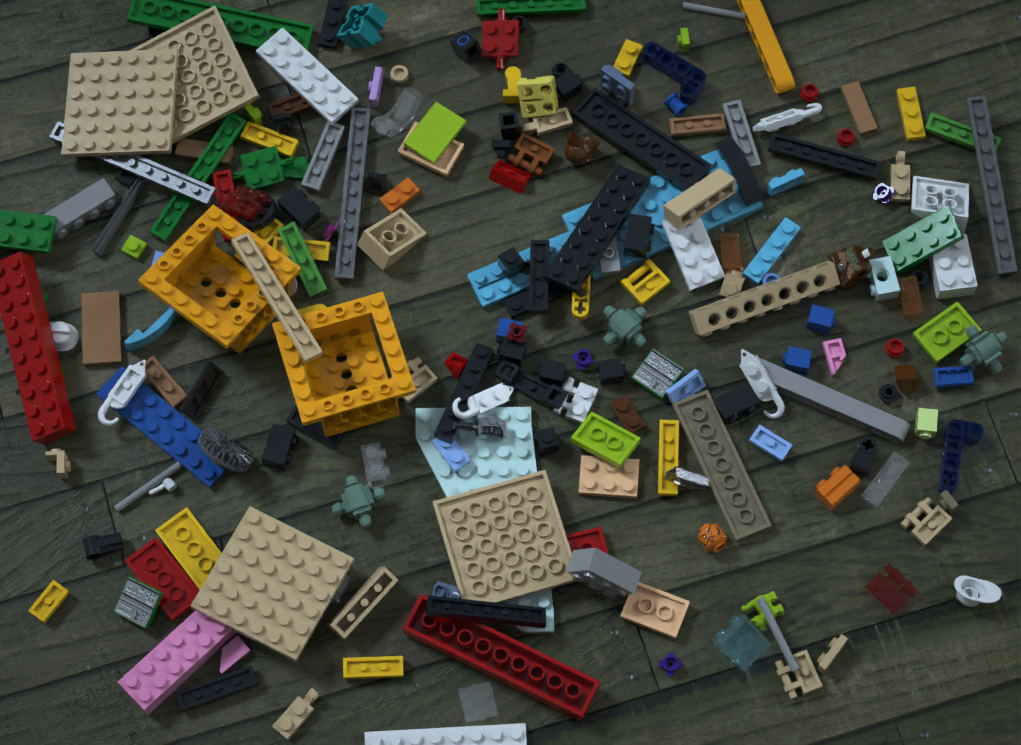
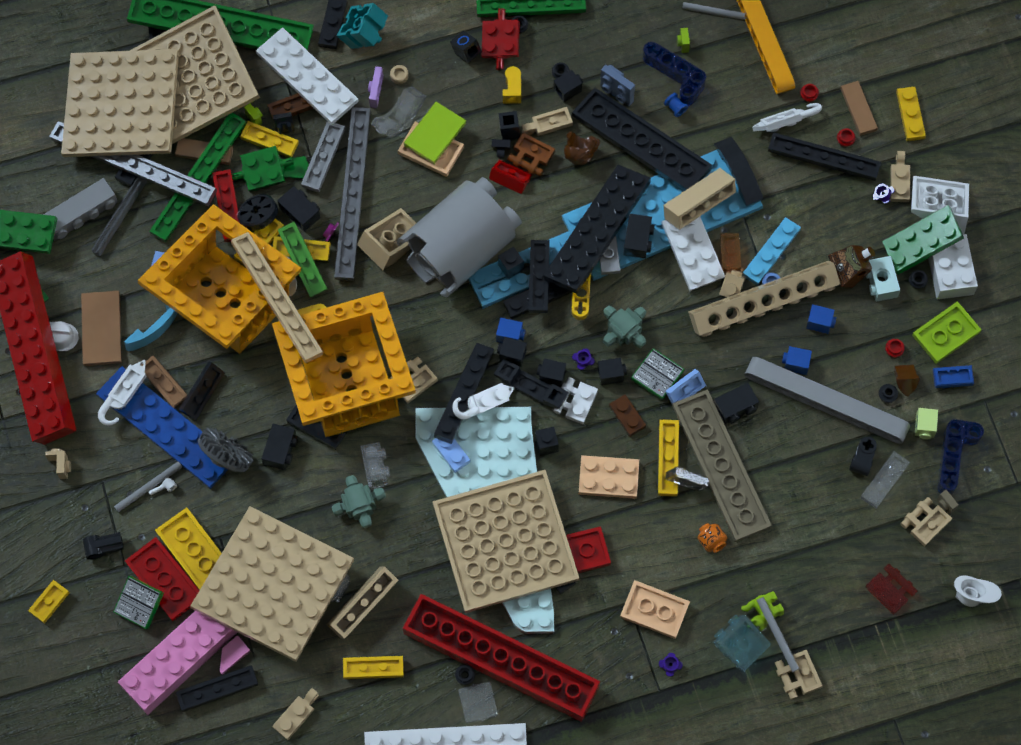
lime plate [121,235,148,261] -> none
clear red plate [221,185,270,221] -> none
black tile [367,172,387,194] -> none
orange plate [379,177,420,214] -> none
black plate [426,595,546,628] -> none
sand blue plate [432,581,460,599] -> none
red slope [444,352,468,379] -> none
black piece [453,416,506,439] -> none
dark red plate [506,322,528,343] -> none
light yellow hips [517,75,559,118] -> none
light grey brick [566,548,642,598] -> none
lime plate [570,411,641,469] -> none
yellow plate [614,39,643,79] -> none
yellow plate [619,259,670,306] -> none
medium nougat tile [669,113,727,138] -> none
light grey plate [722,100,761,169] -> none
white plate [739,349,785,419] -> none
light blue plate [749,424,792,462] -> none
medium azure plate [767,168,805,197] -> none
orange brick [815,465,861,511] -> none
tan plate [816,634,848,674] -> none
bright pink tile [822,338,846,376] -> none
clear orange plate [897,275,923,317] -> none
bright green plate [925,112,1001,151] -> none
sand green piece [959,325,1007,374] -> none
flat silver plate [966,95,1018,276] -> none
none -> light grey brick [397,177,522,297]
none -> black plate [455,665,475,685]

